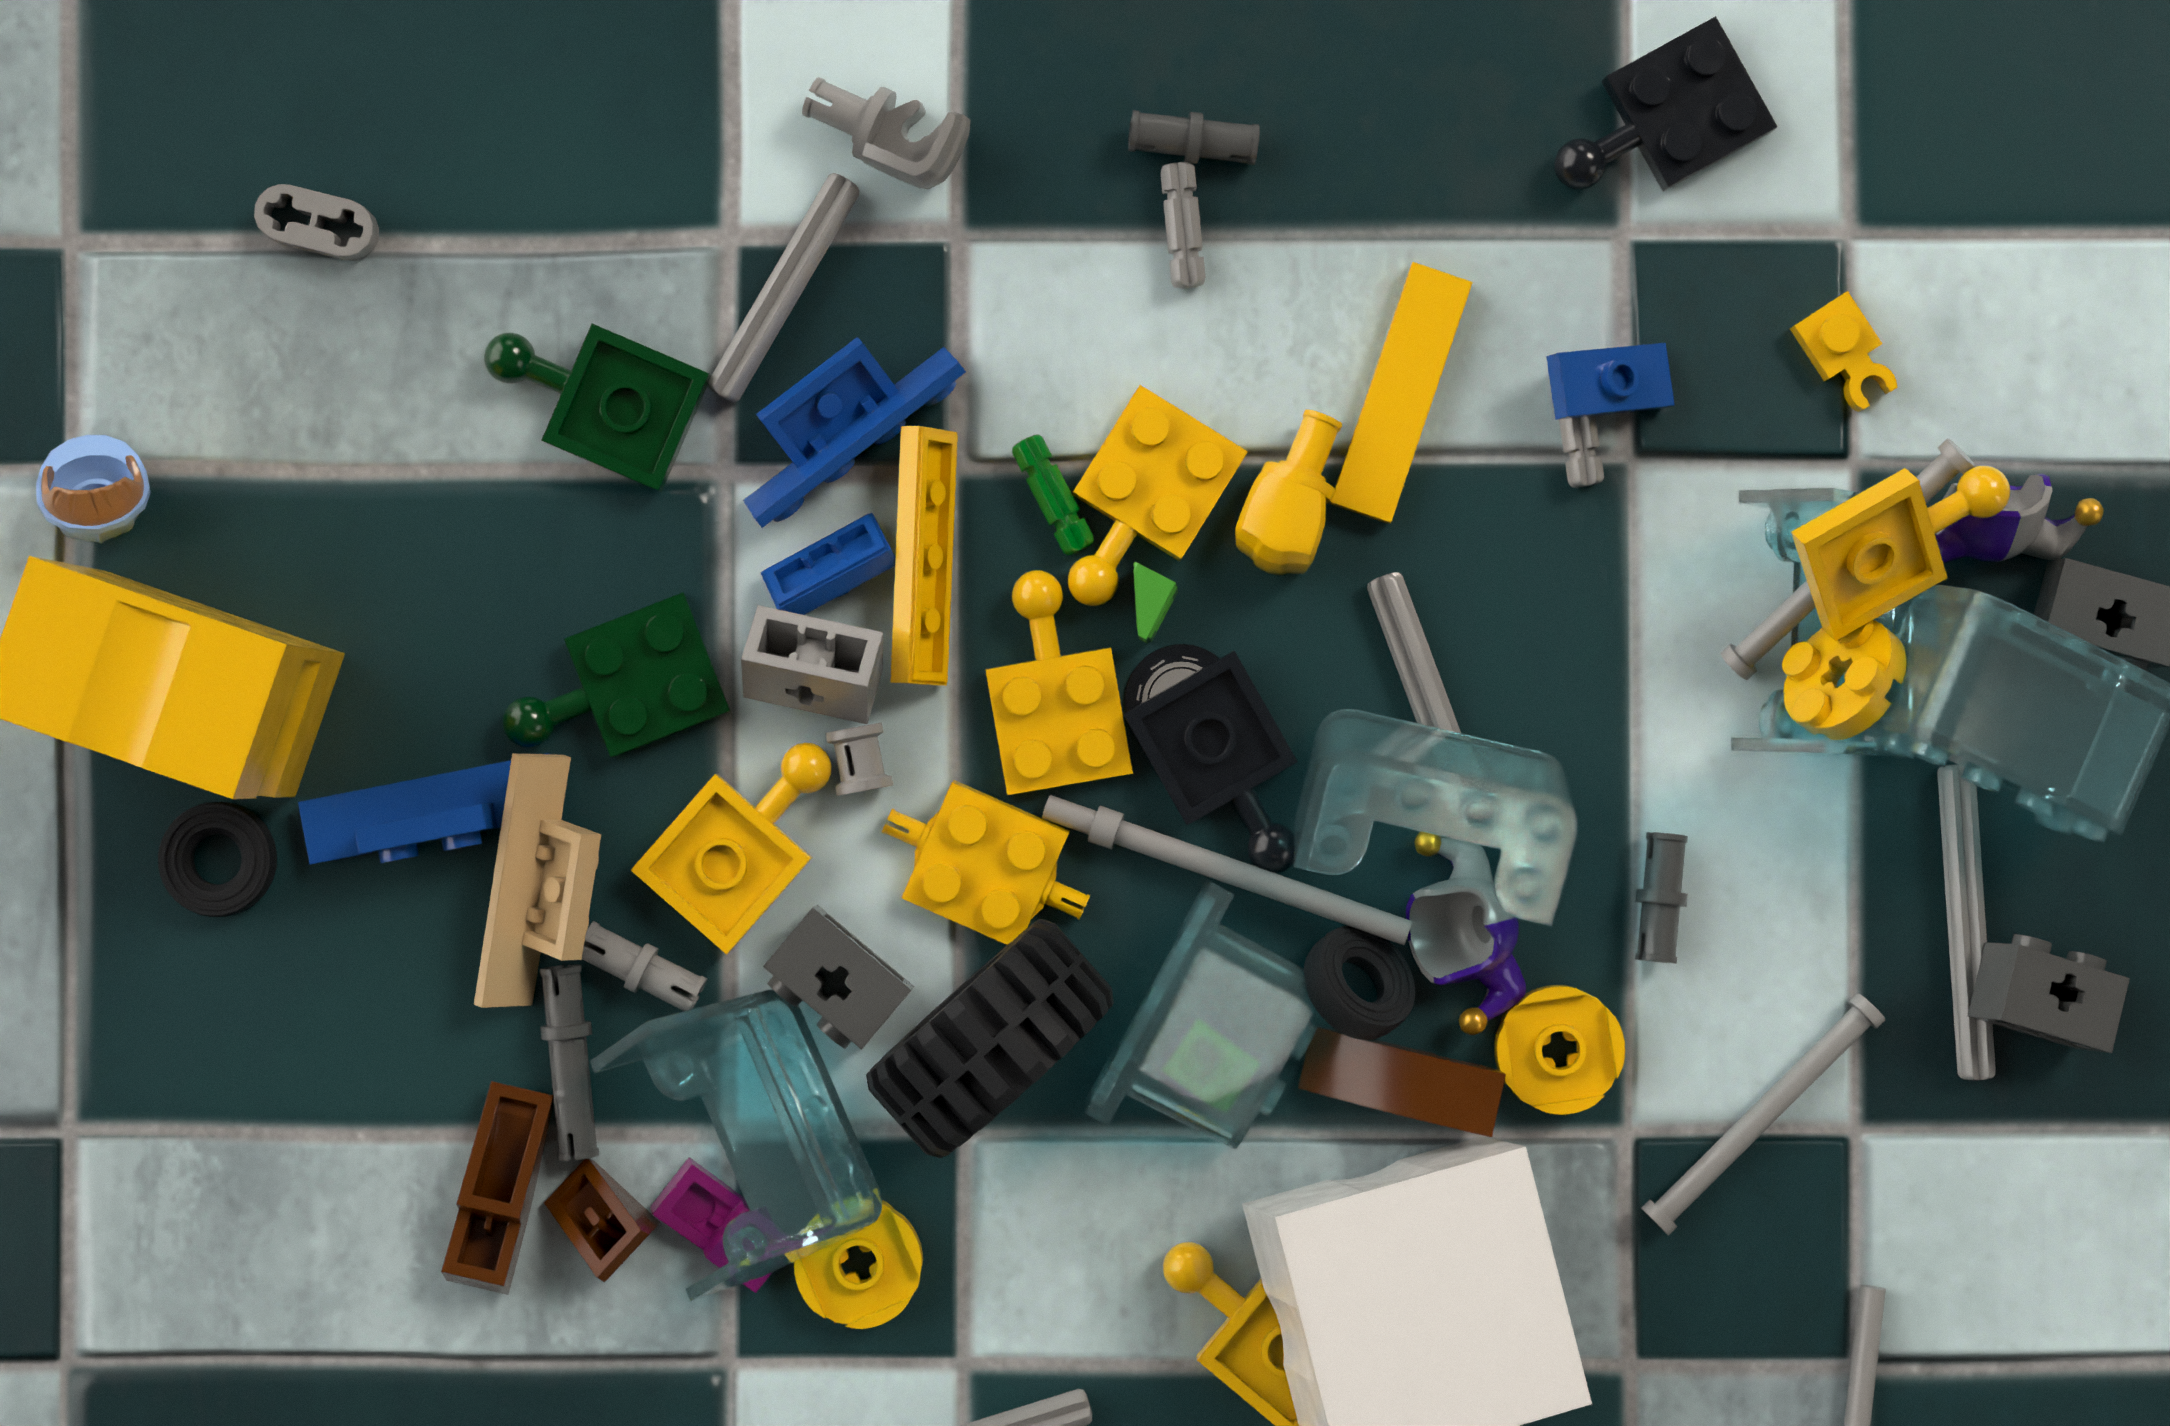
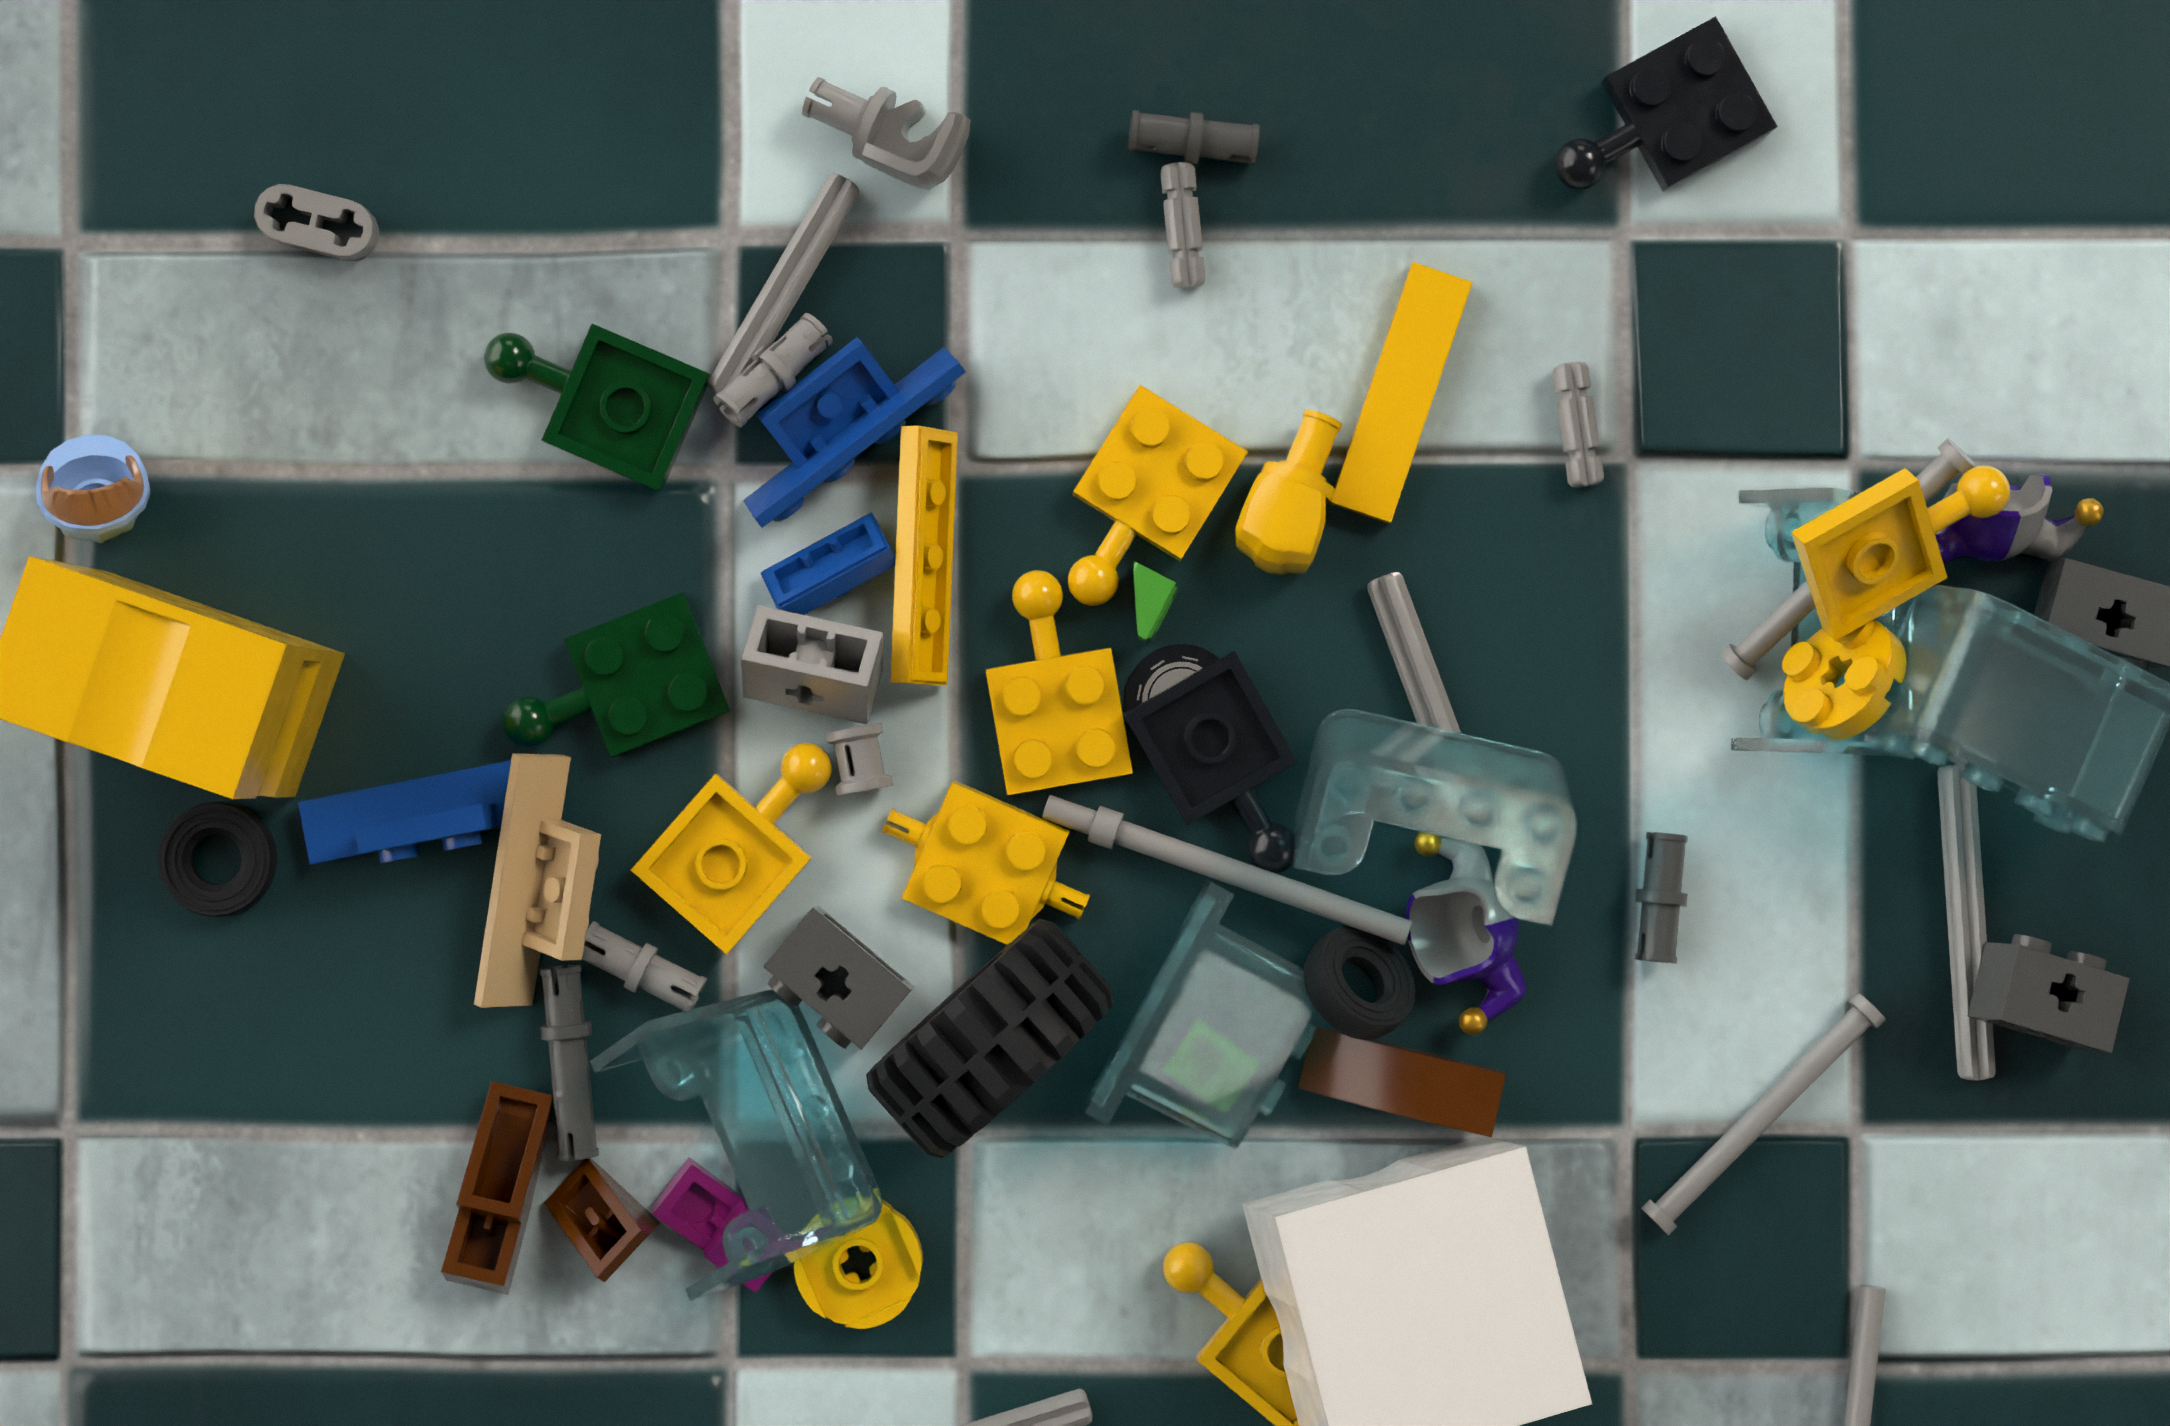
green axle [1012,434,1093,555] -> none
yellow plate [1494,985,1625,1115] -> none
blue plate [1546,343,1675,420] -> none
yellow plate [1790,291,1898,412] -> none
none -> light grey pin [713,313,833,427]

